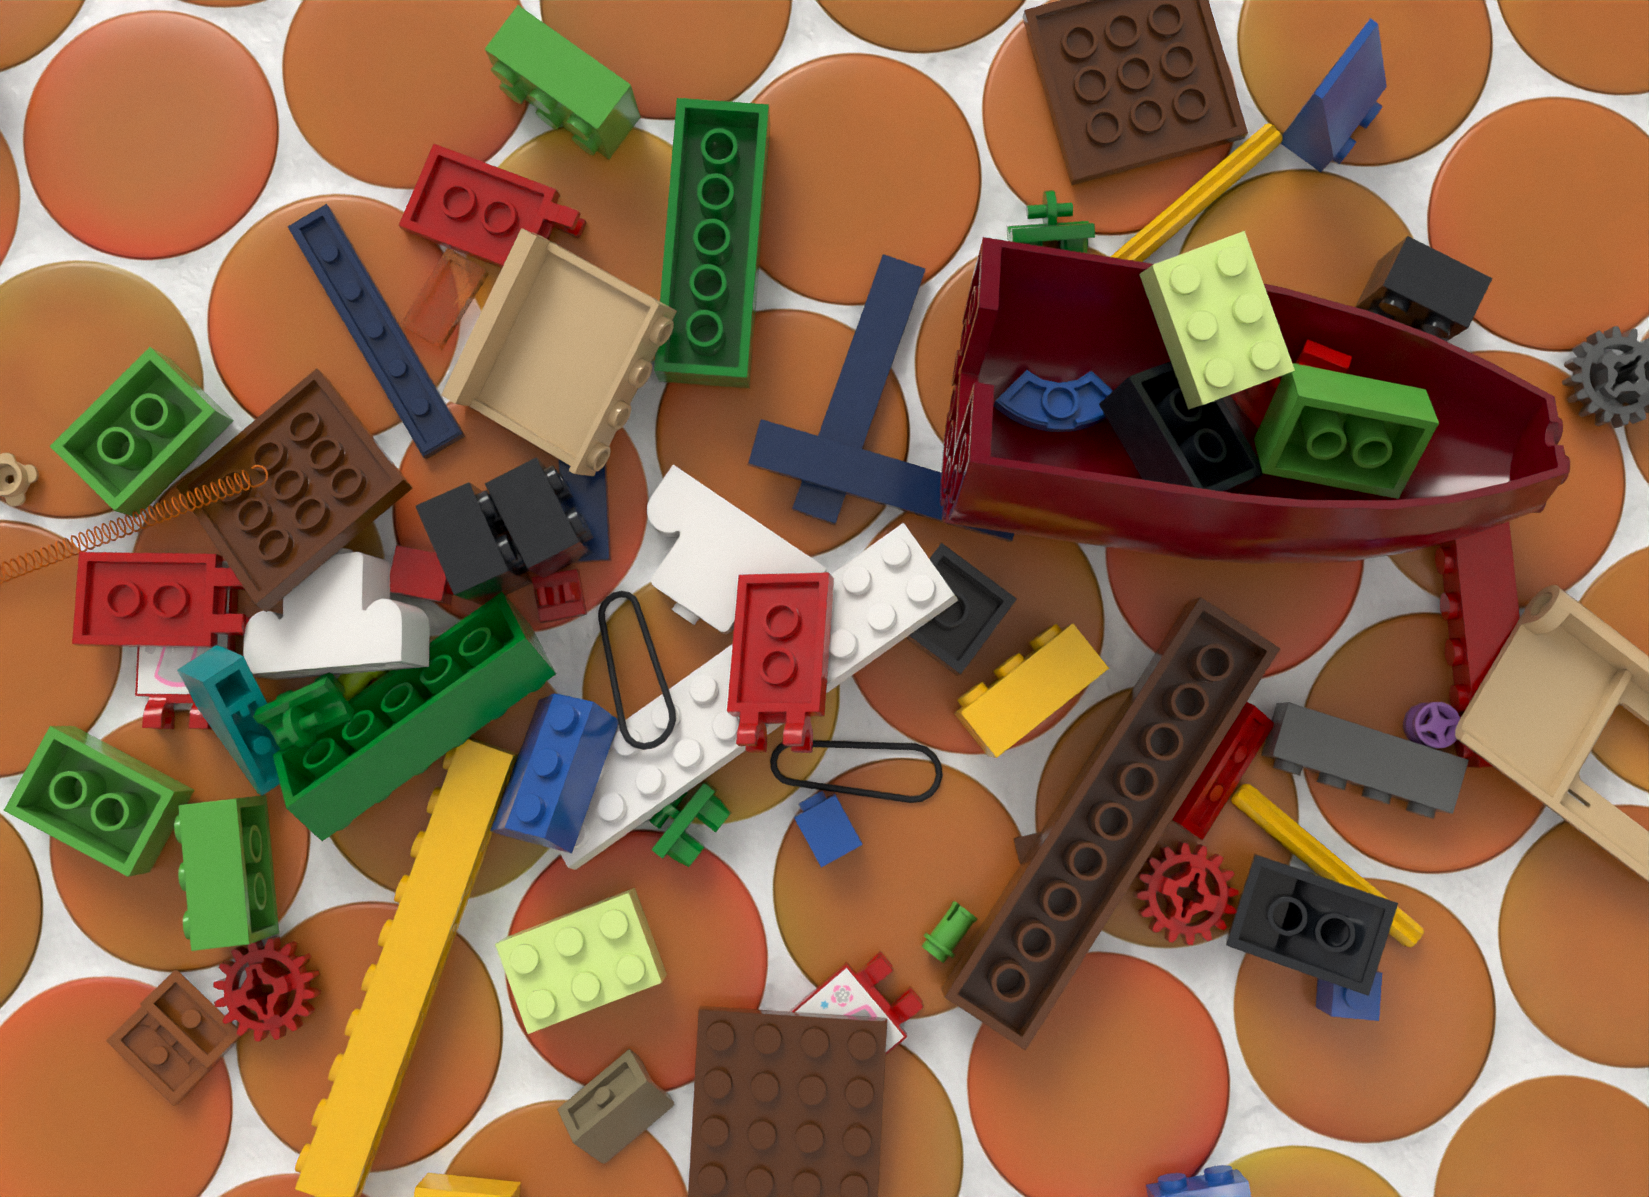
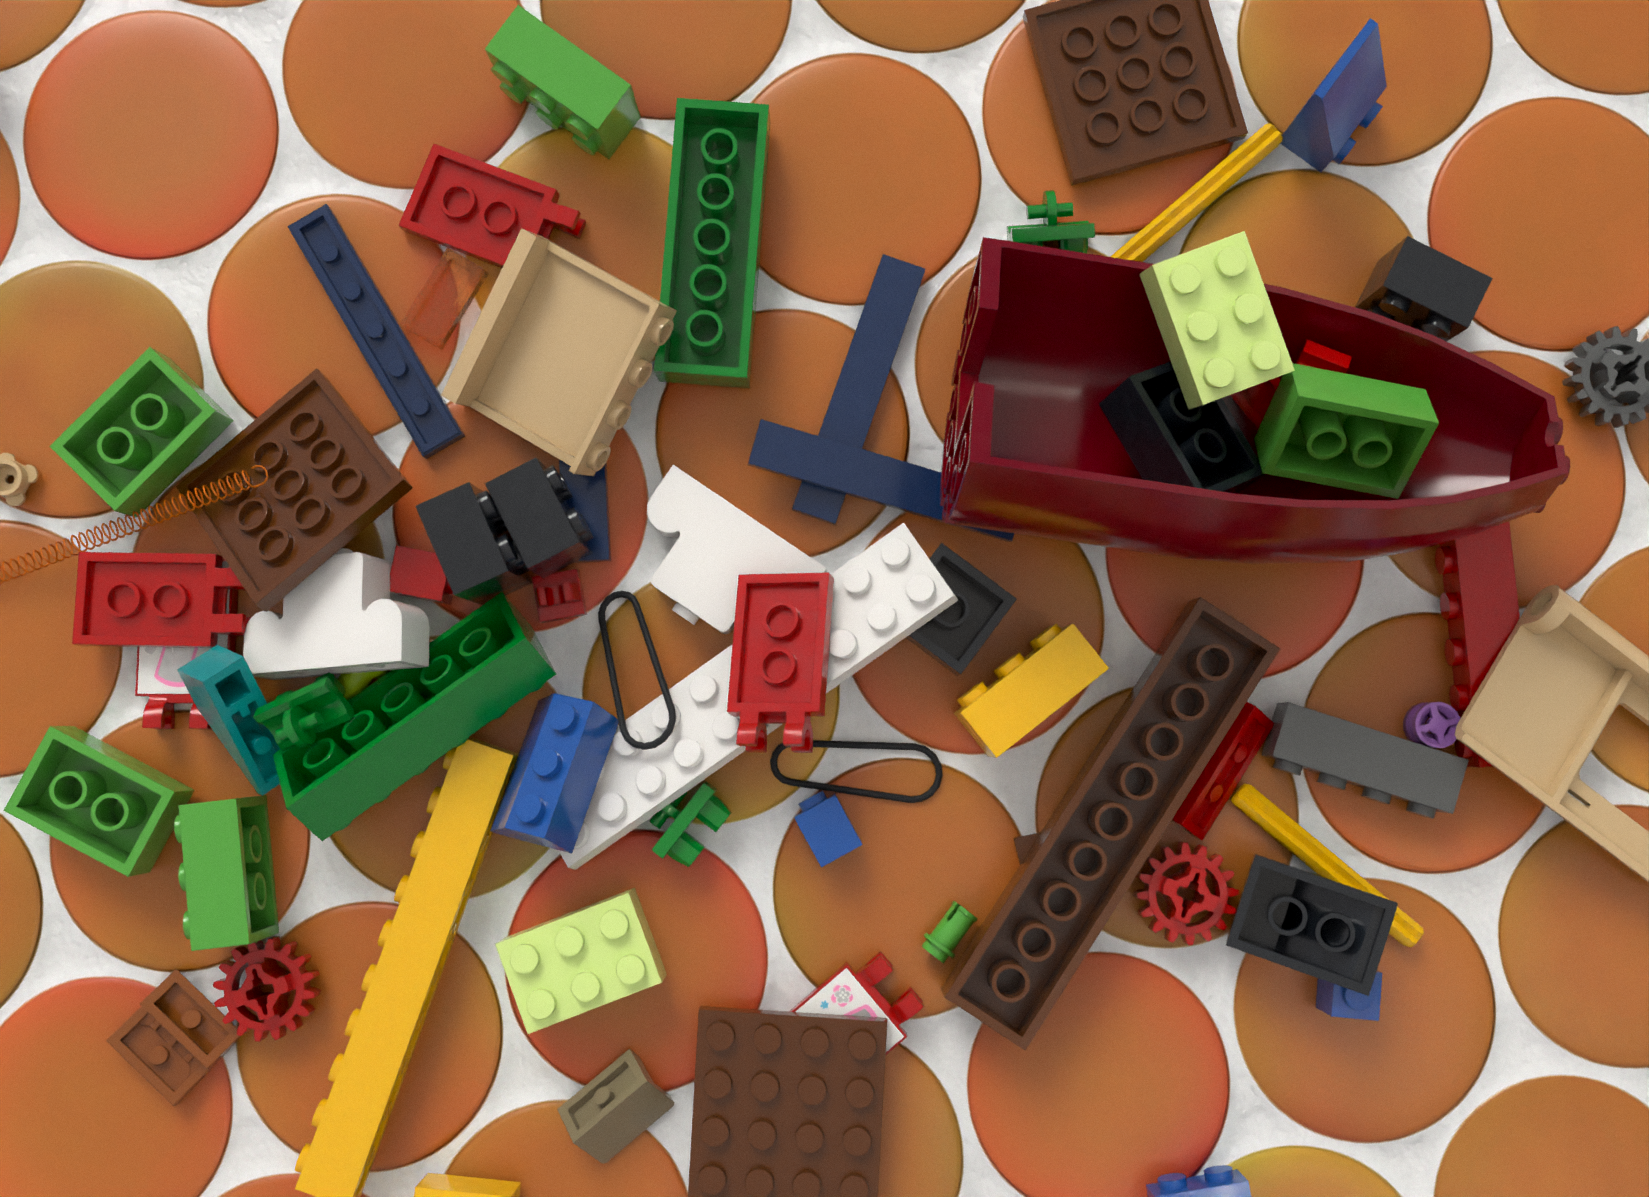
blue tile [993,370,1113,432] -> none

